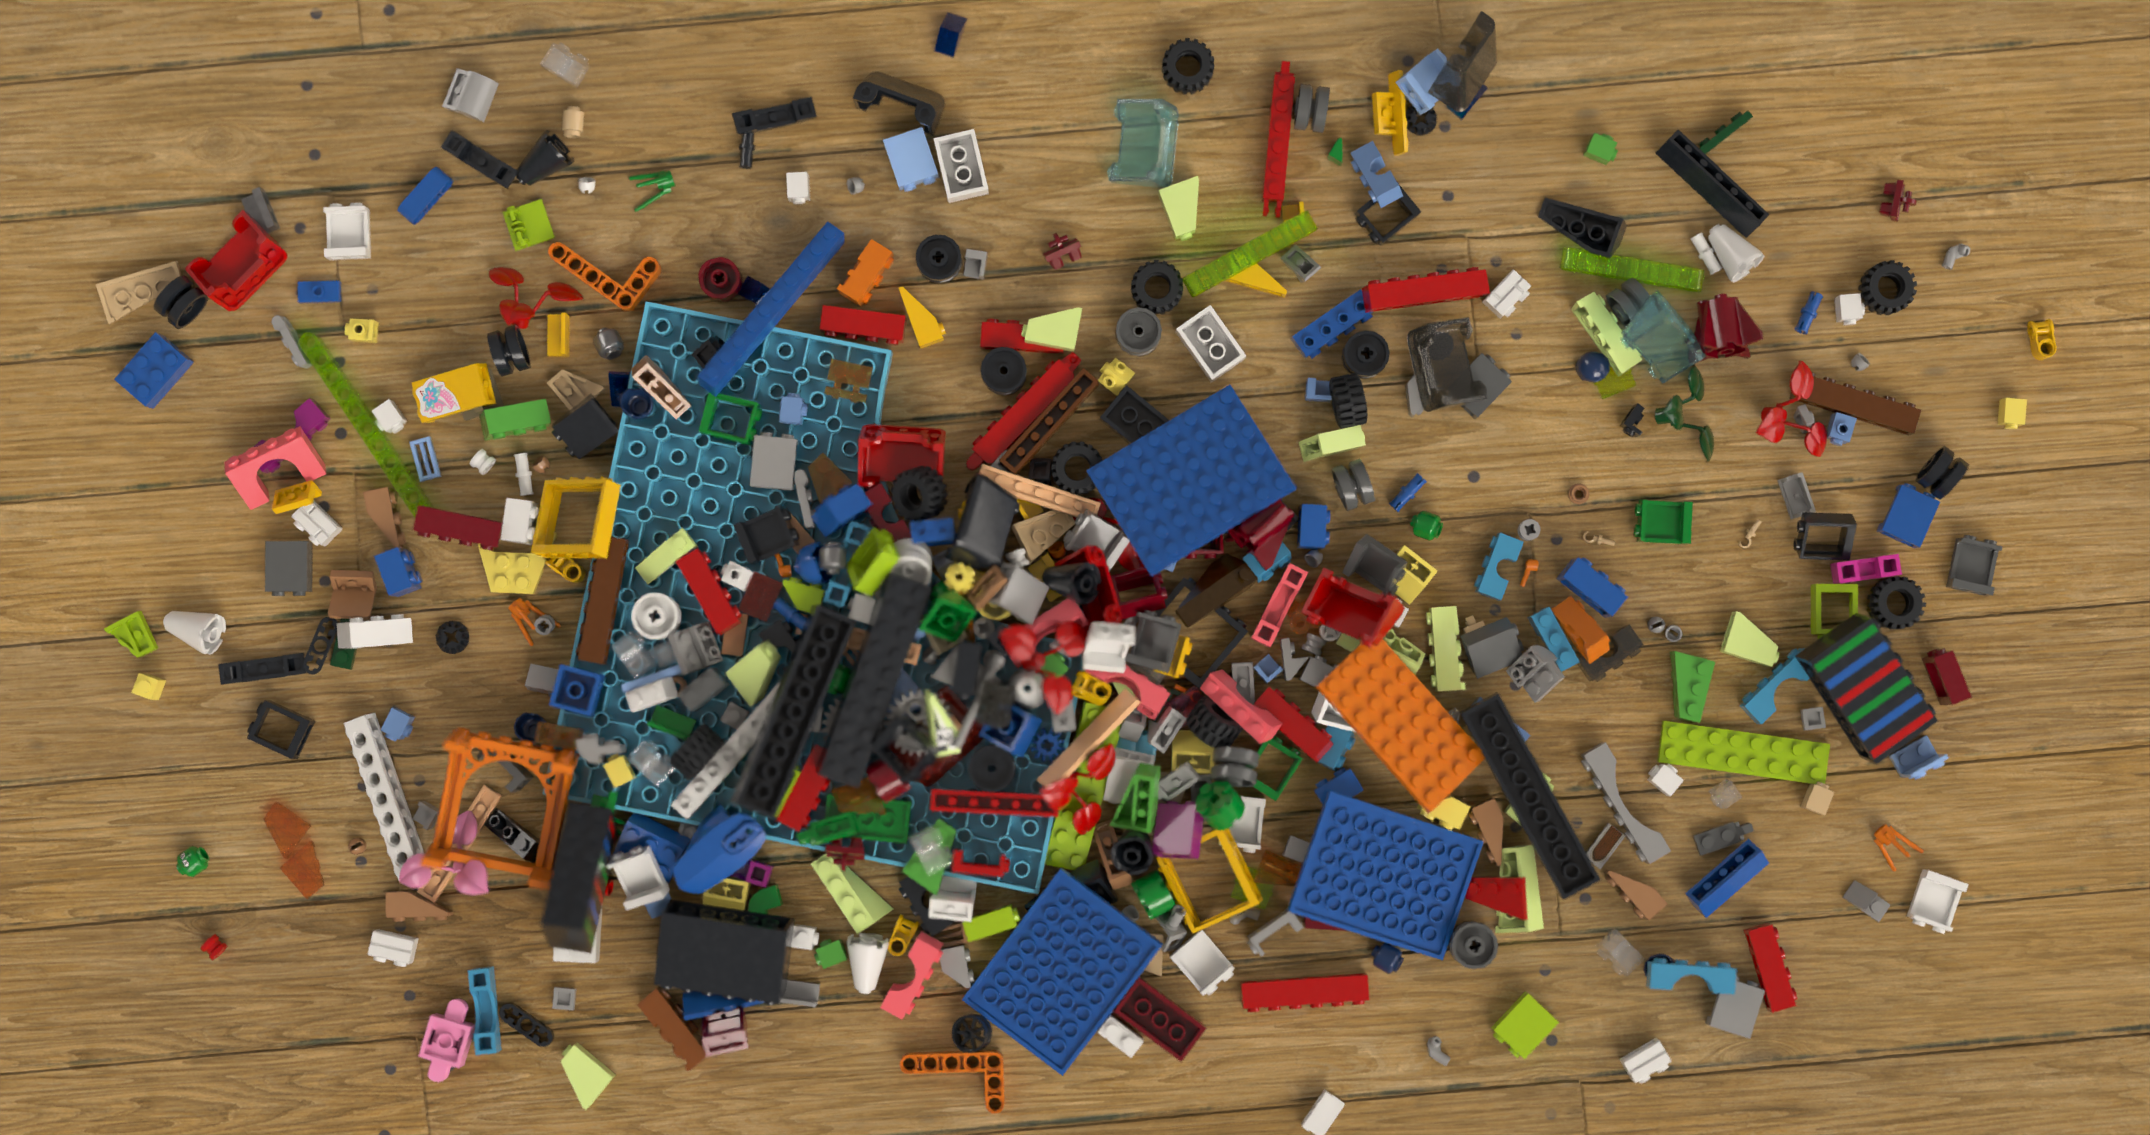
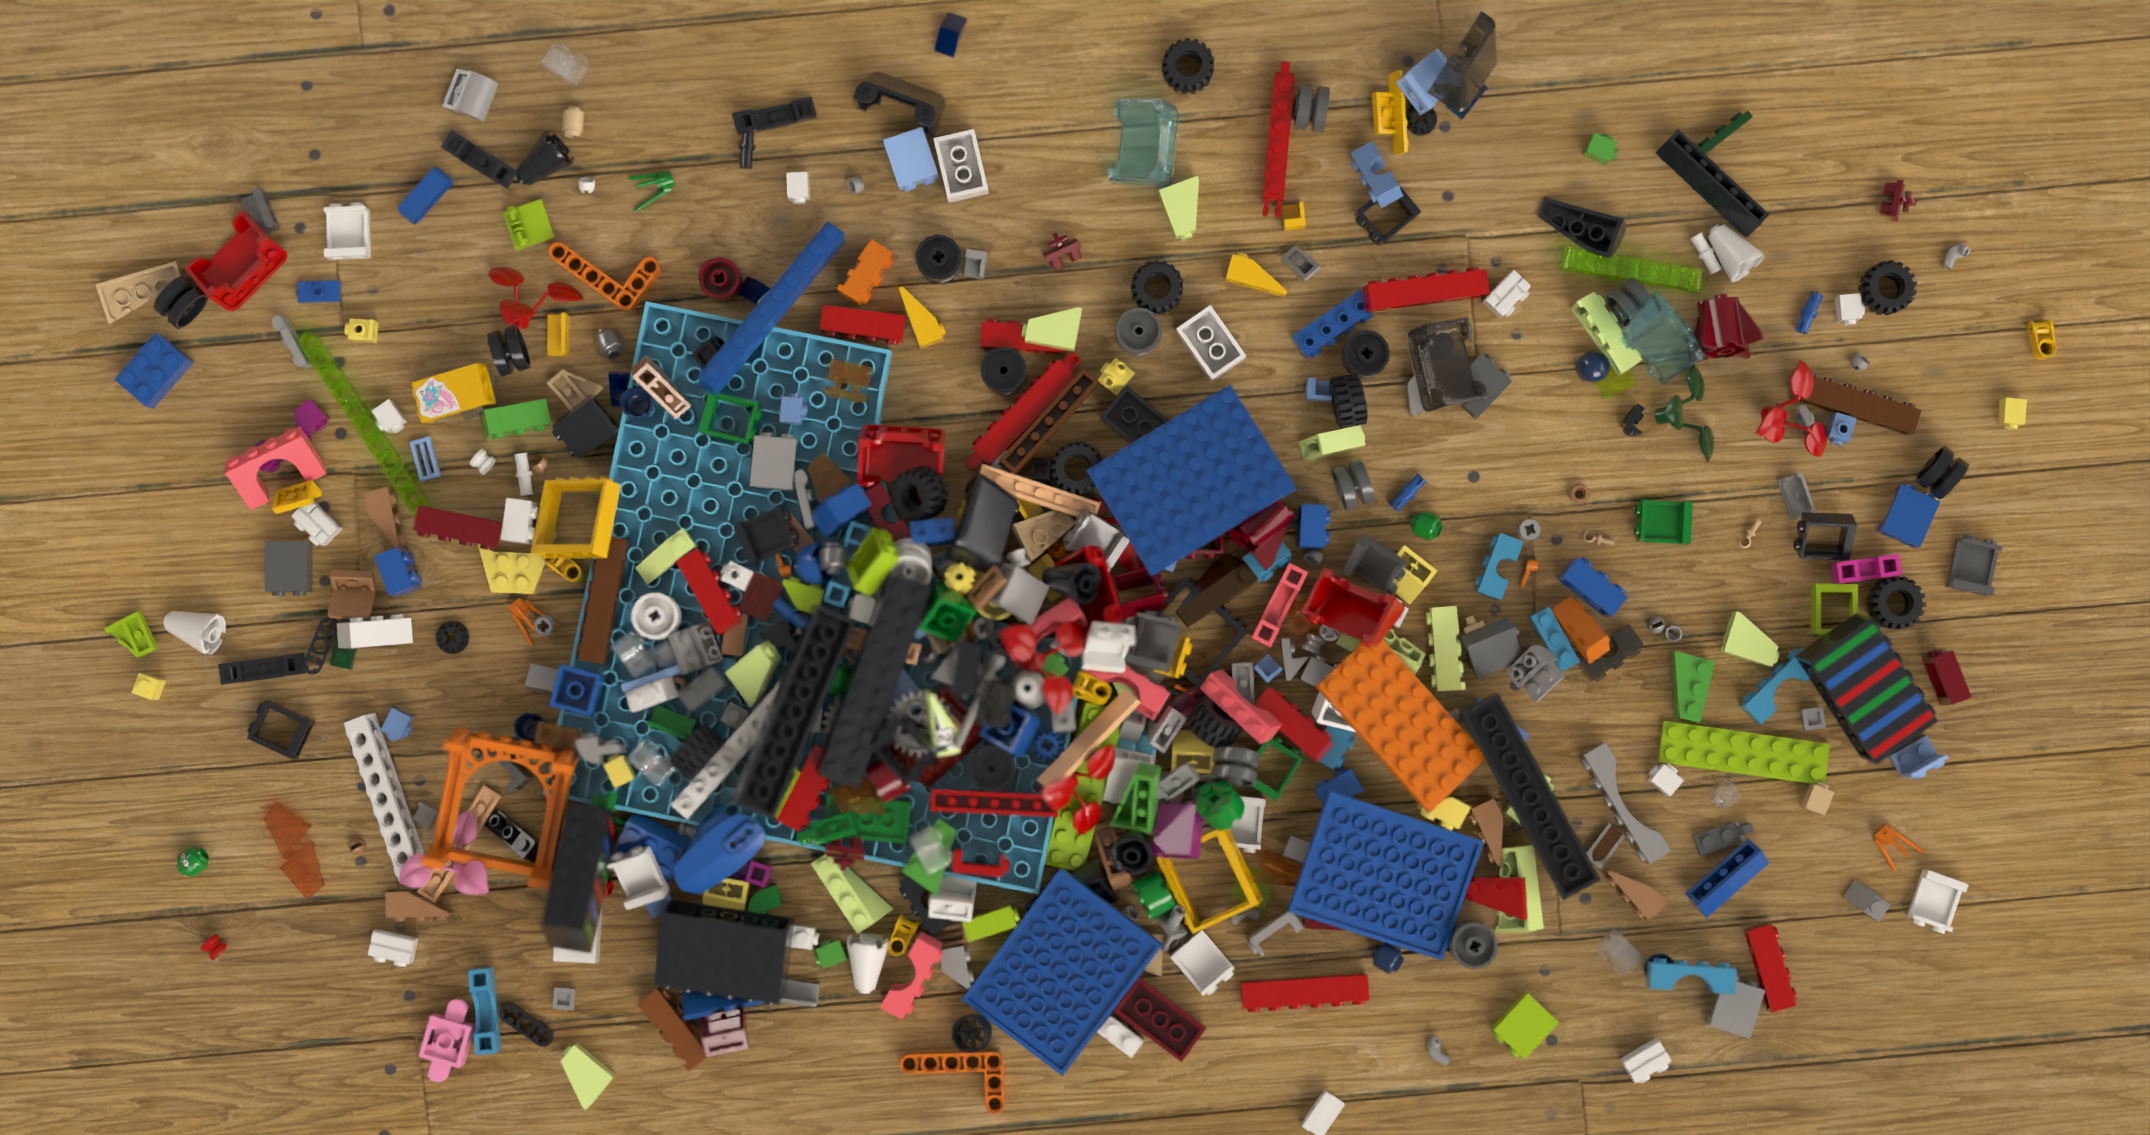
clear neon green beam [1182,210,1318,298] -> none
green slope [1327,138,1342,166] -> none

